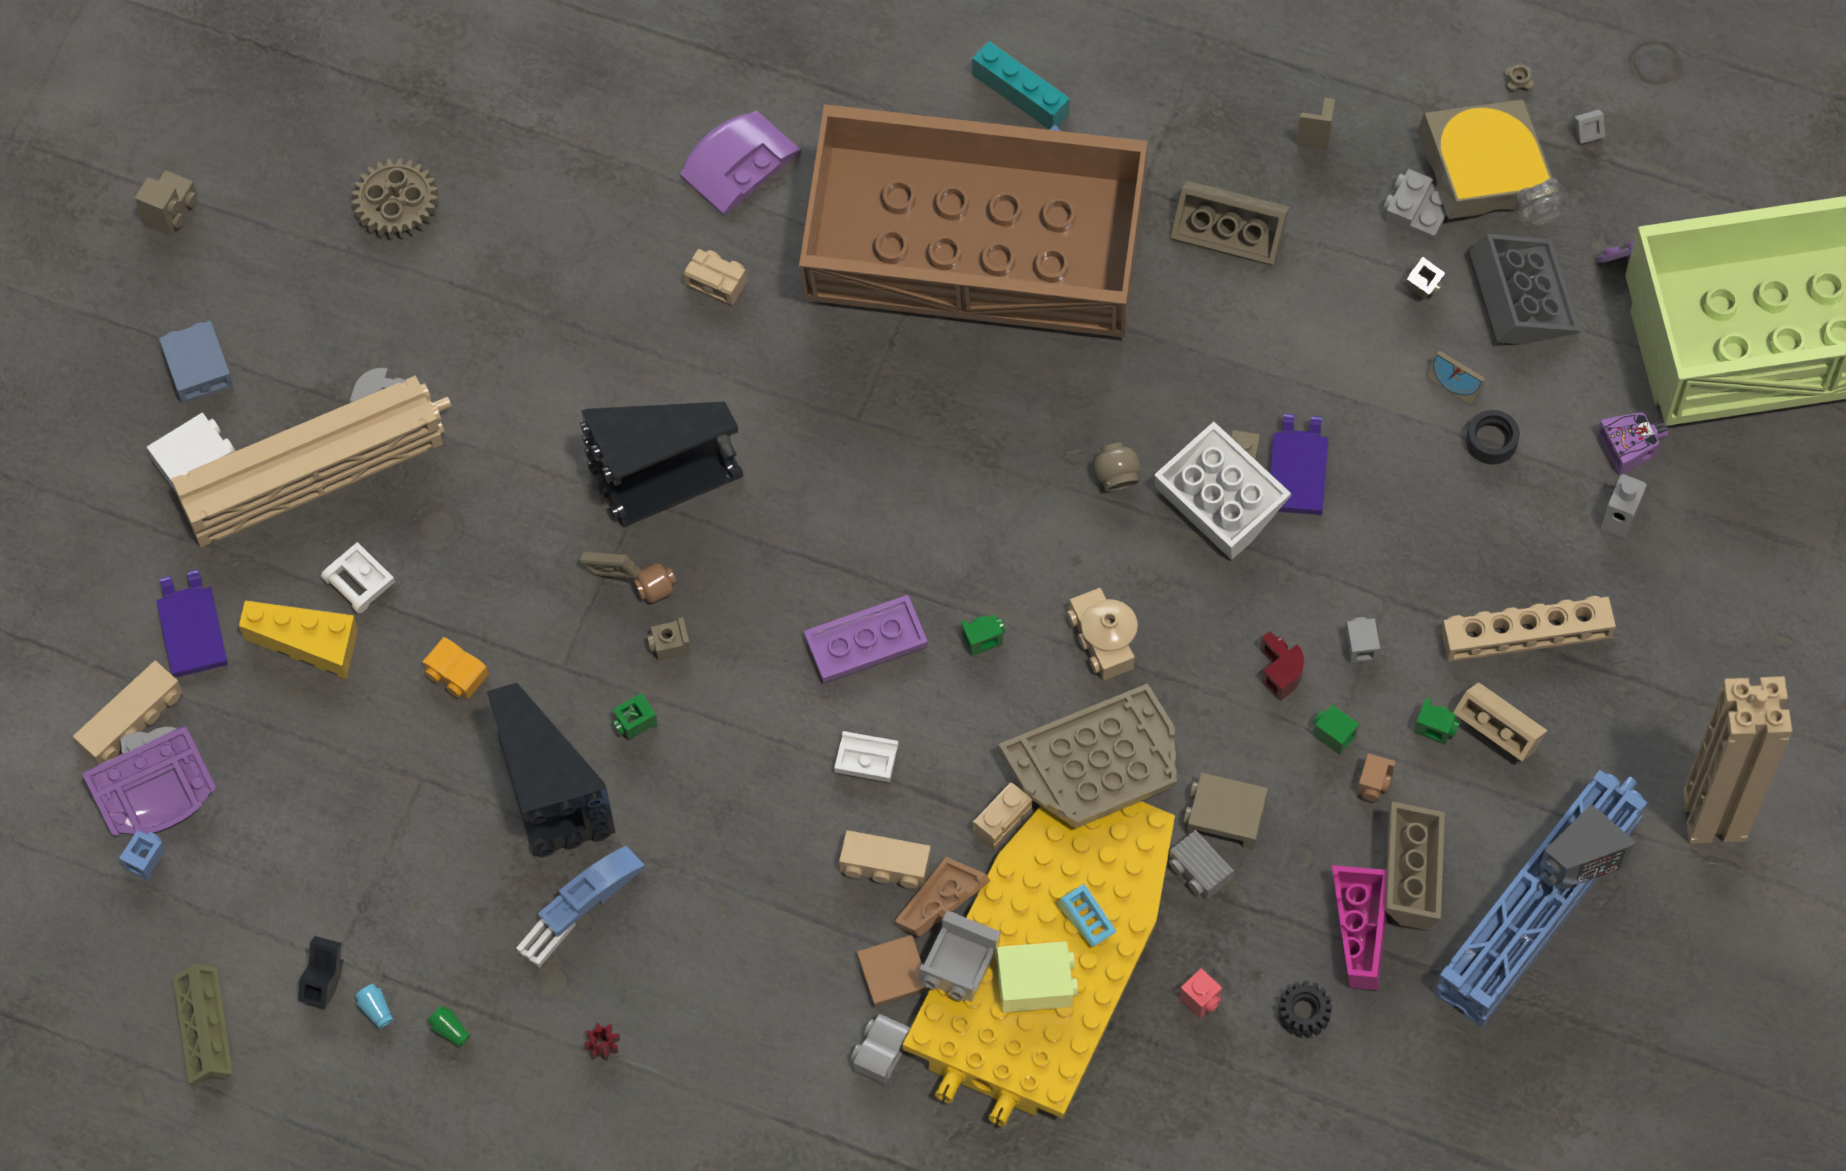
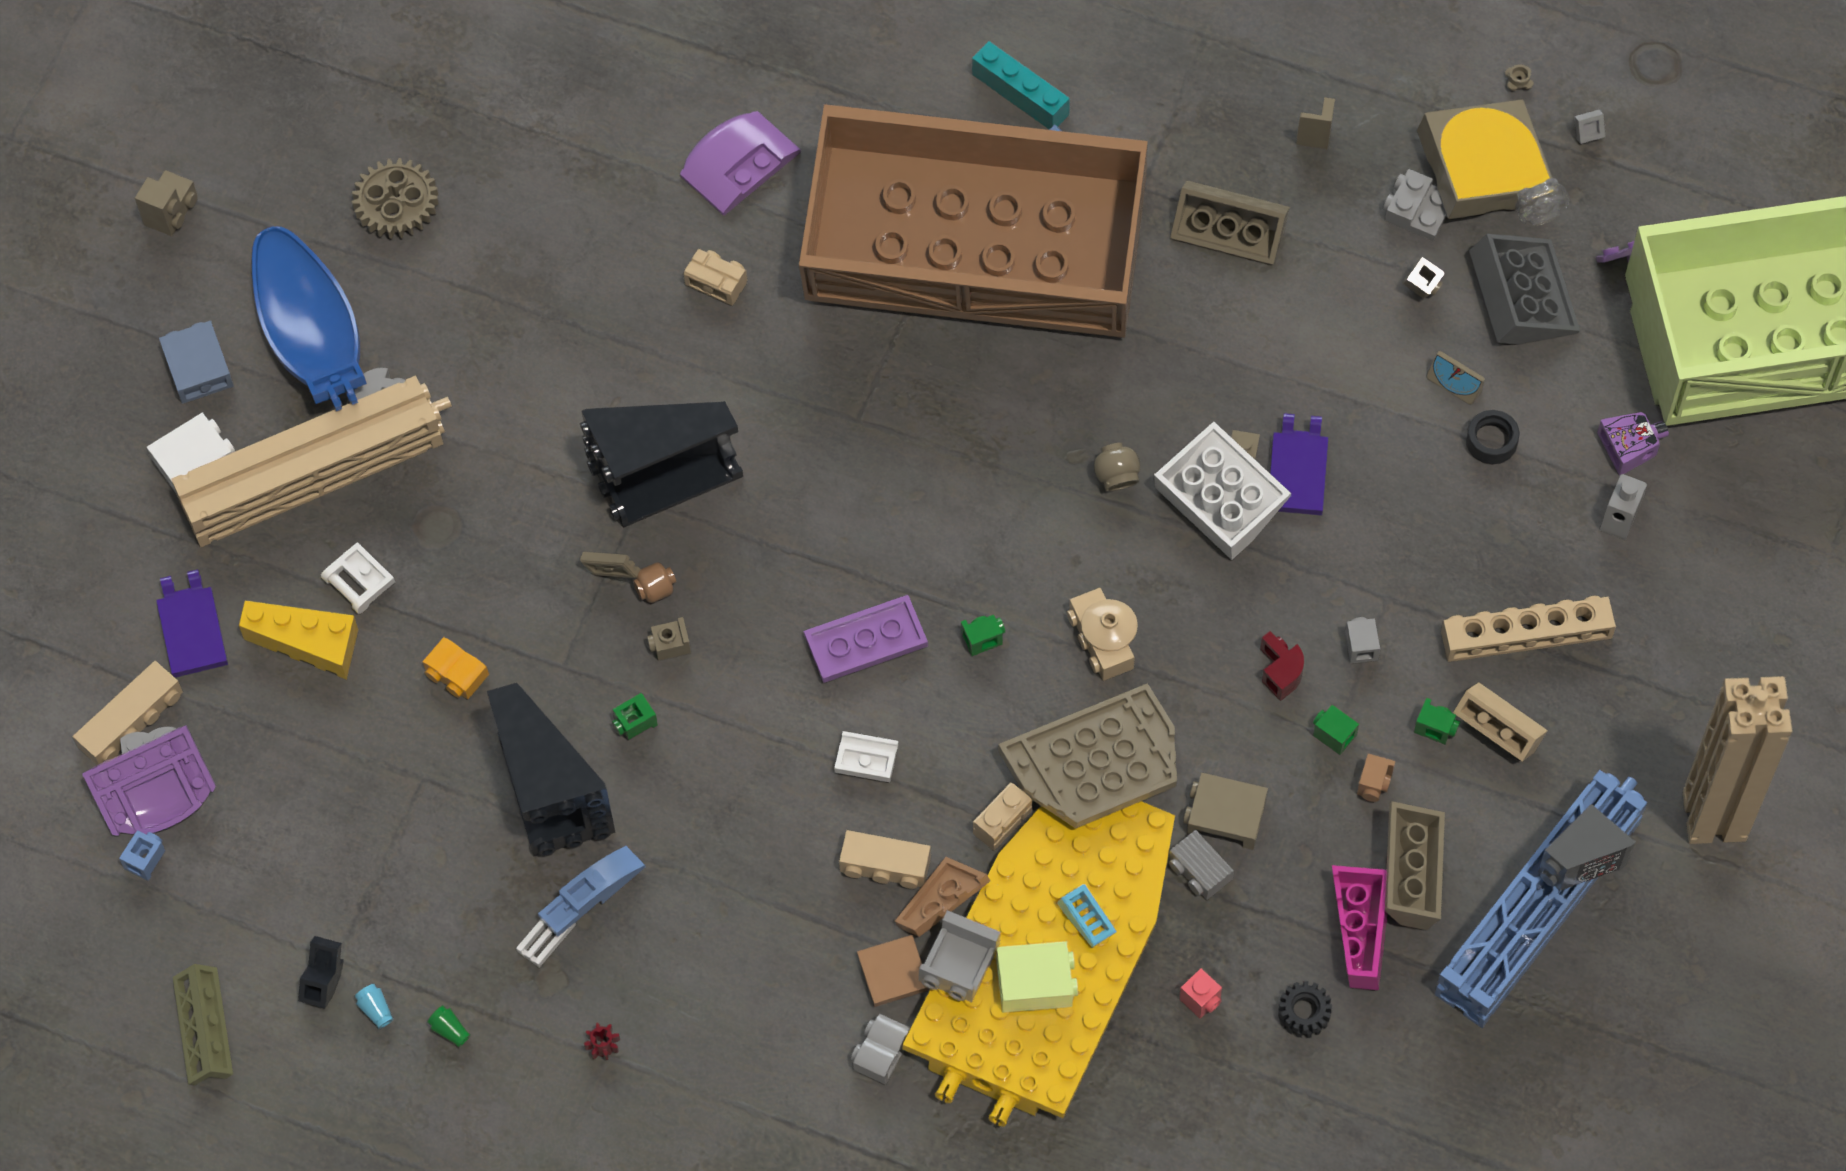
none -> blue windscreen [252,226,367,411]

